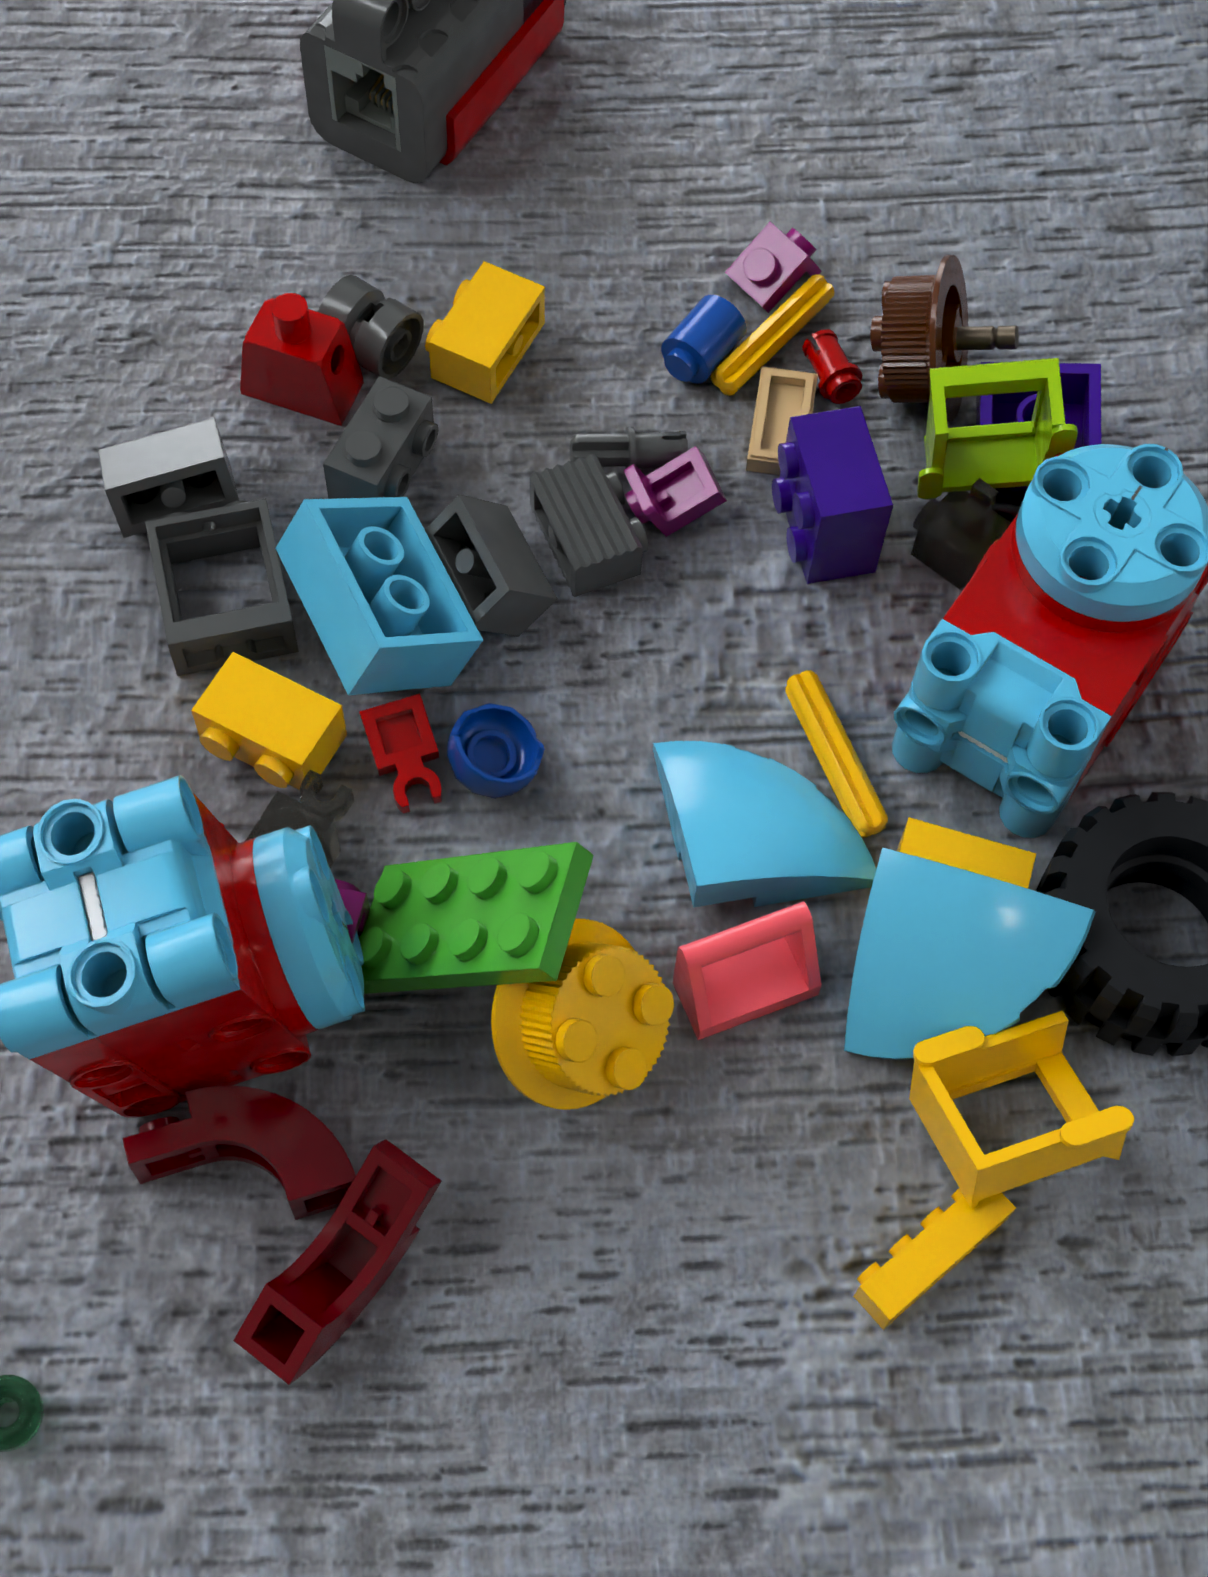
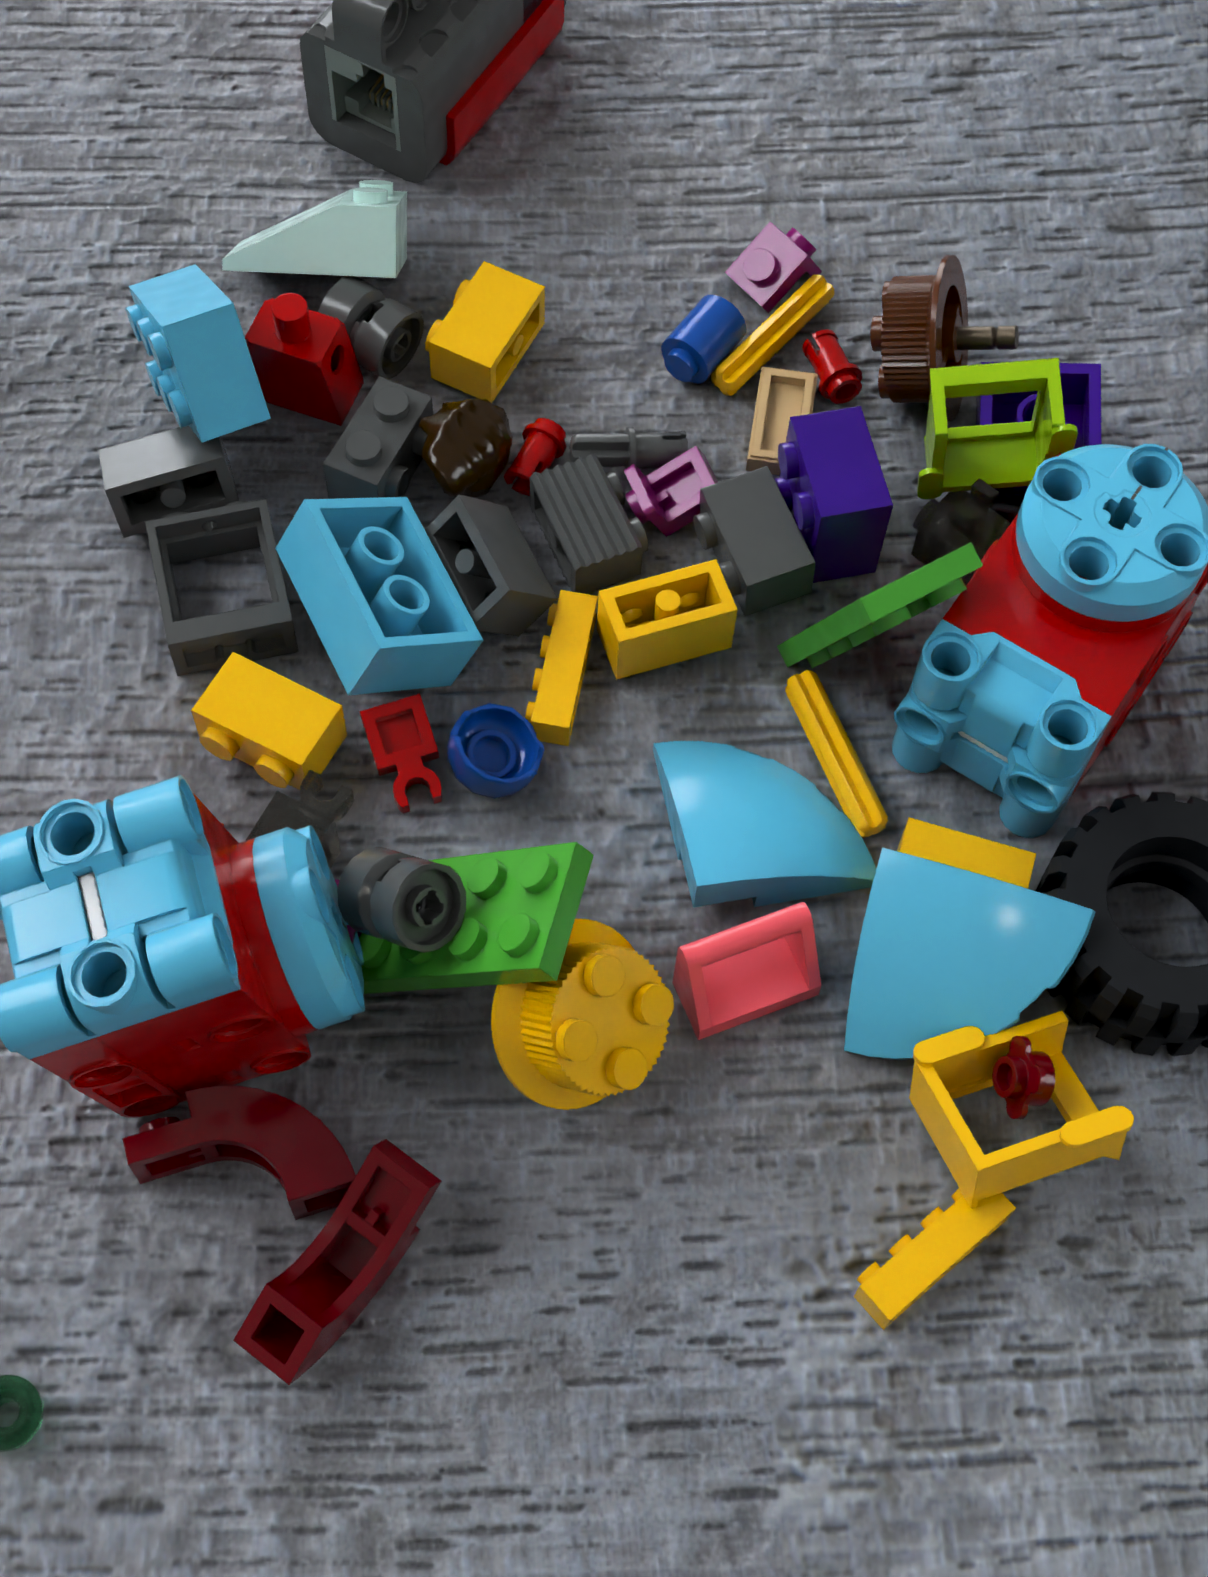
none -> medium azure brick [126,264,271,443]
none -> light aqua slope [222,180,407,278]
none -> dark grey wheel [337,847,466,953]
none -> dark brown hair [419,398,512,498]
none -> red pin [504,418,567,496]
none -> yellow piece [525,590,598,746]
none -> yellow brick [597,559,738,680]
none -> dark grey brick [693,466,815,617]
none -> bright green plate [777,542,983,668]
none -> dark red plate [992,1036,1055,1120]

